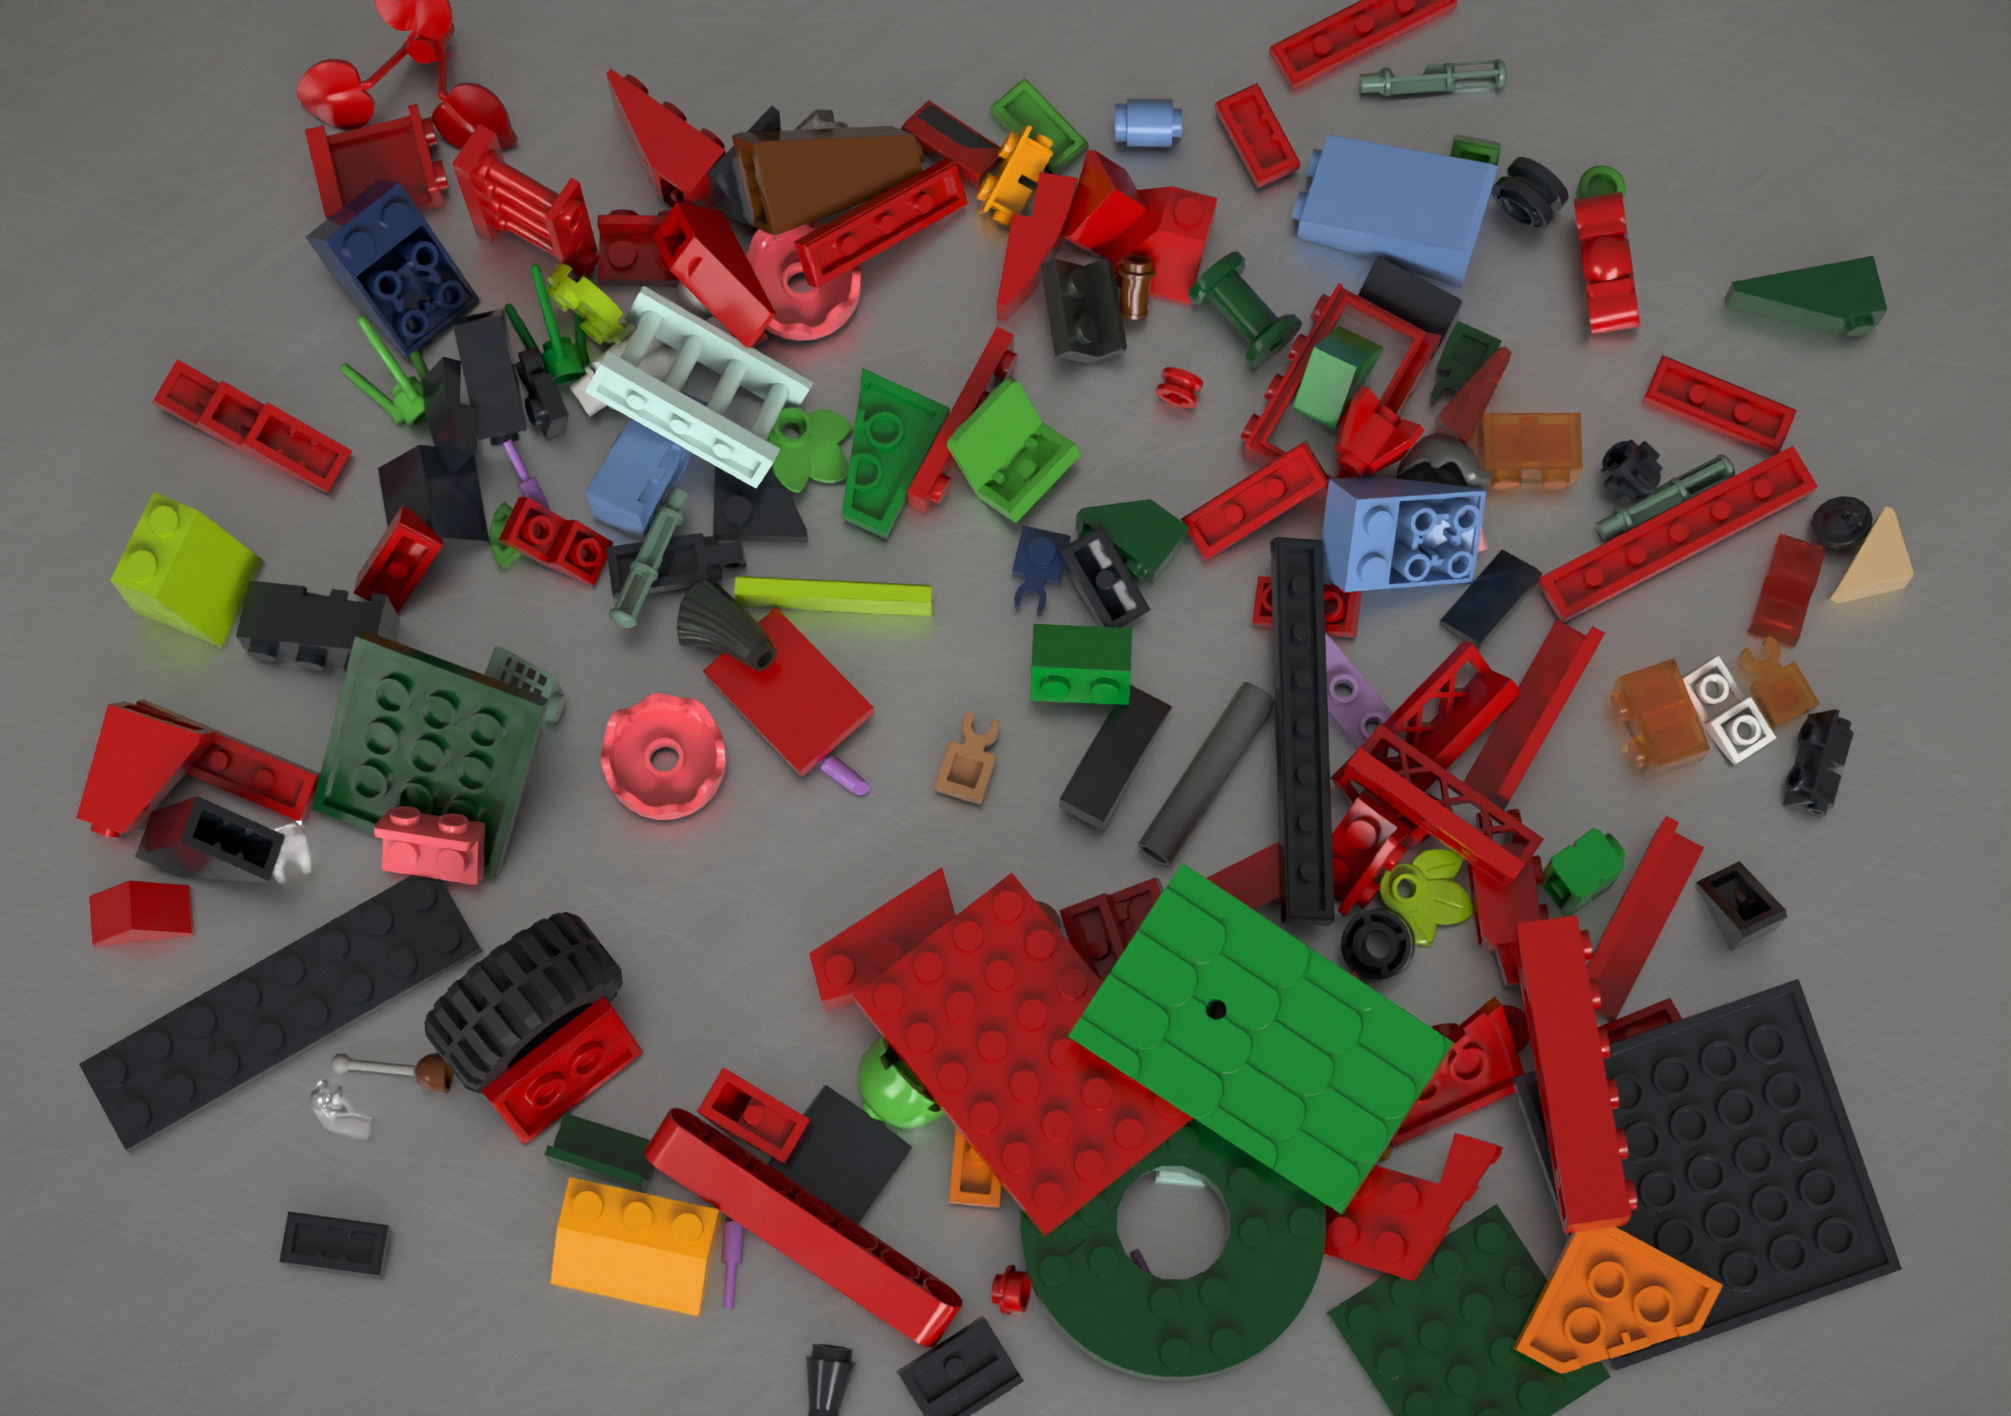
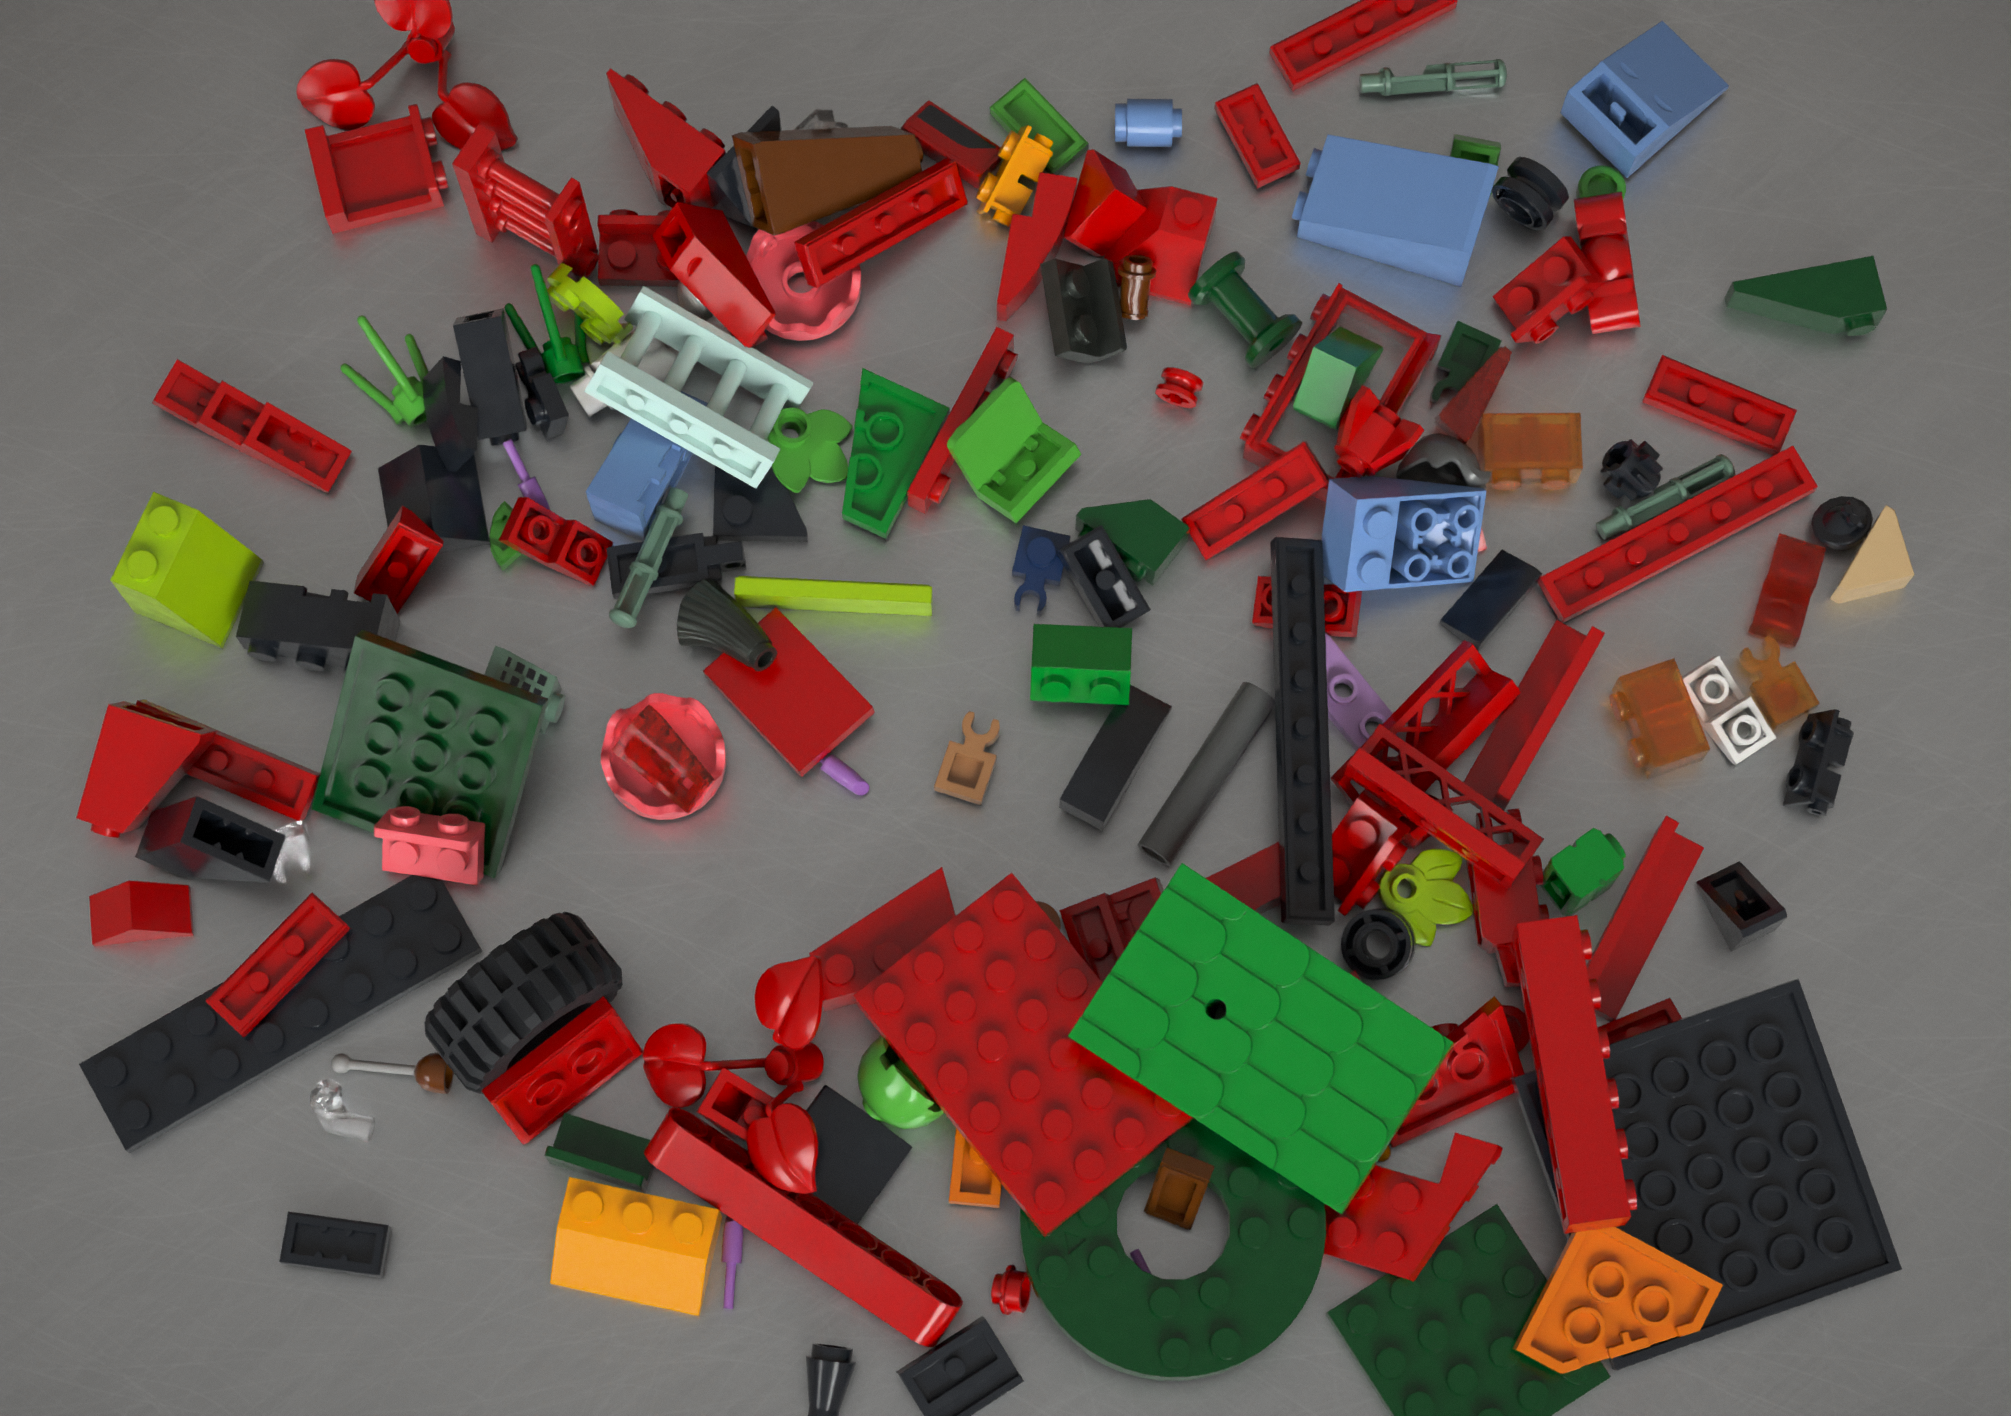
dark blue slope [305,180,479,357] -> none
black slope [1358,257,1462,351] -> none
none -> red tile [206,892,350,1038]
none -> clear red slope [612,705,714,814]
none -> red plant [643,956,824,1193]
none -> reddish brown tile [1144,1147,1215,1230]
none -> red bracket [1492,236,1604,344]
none -> medium blue slope [1560,21,1729,178]

